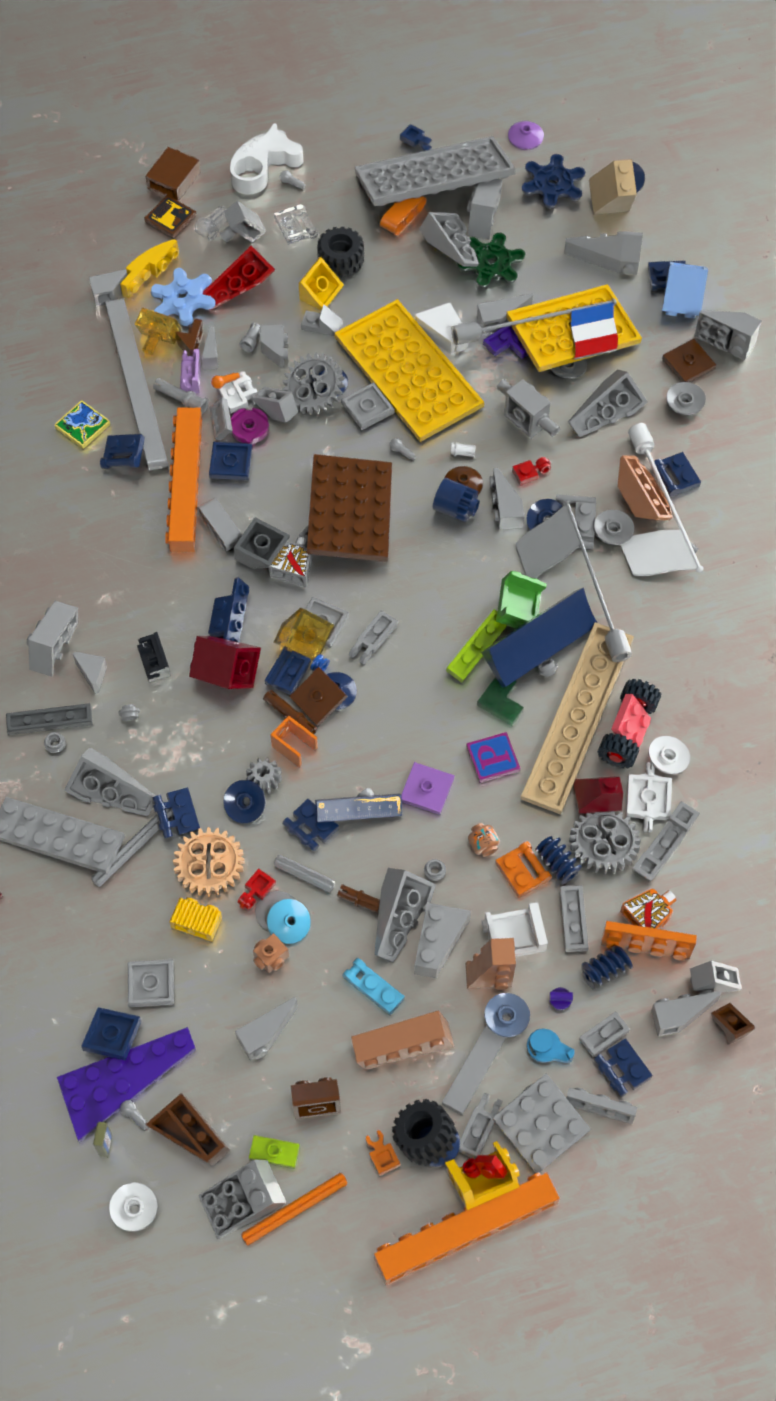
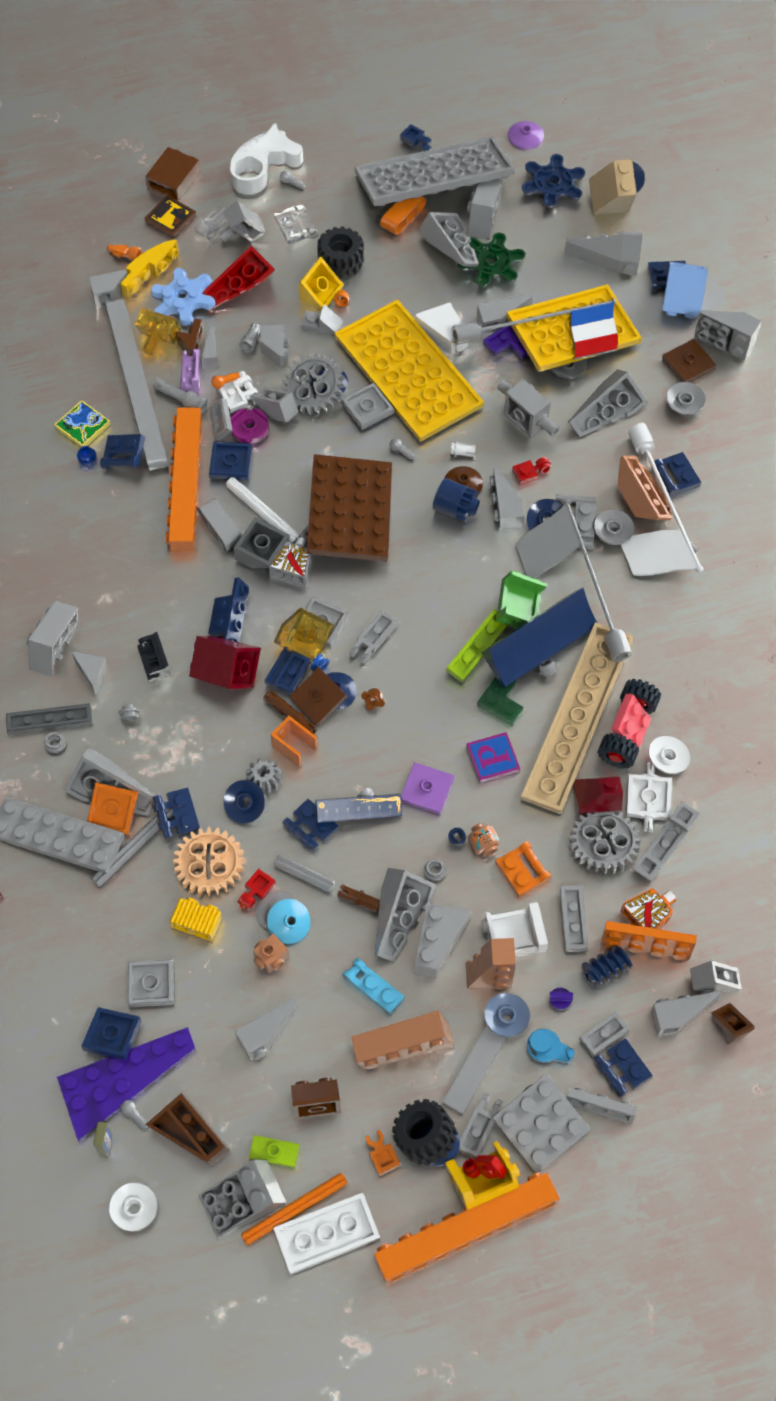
dark blue piece [535,836,582,885] -> none
none -> clear blue plate [77,446,97,465]
none -> orange plate [87,782,139,835]
none -> orange piece [107,244,142,261]
none -> white axle [226,477,299,544]
none -> white plate [273,1193,380,1275]
none -> orange hinge [334,290,350,307]
none -> dark orange plate [361,688,385,710]
none -> dark blue hinge [448,827,466,846]

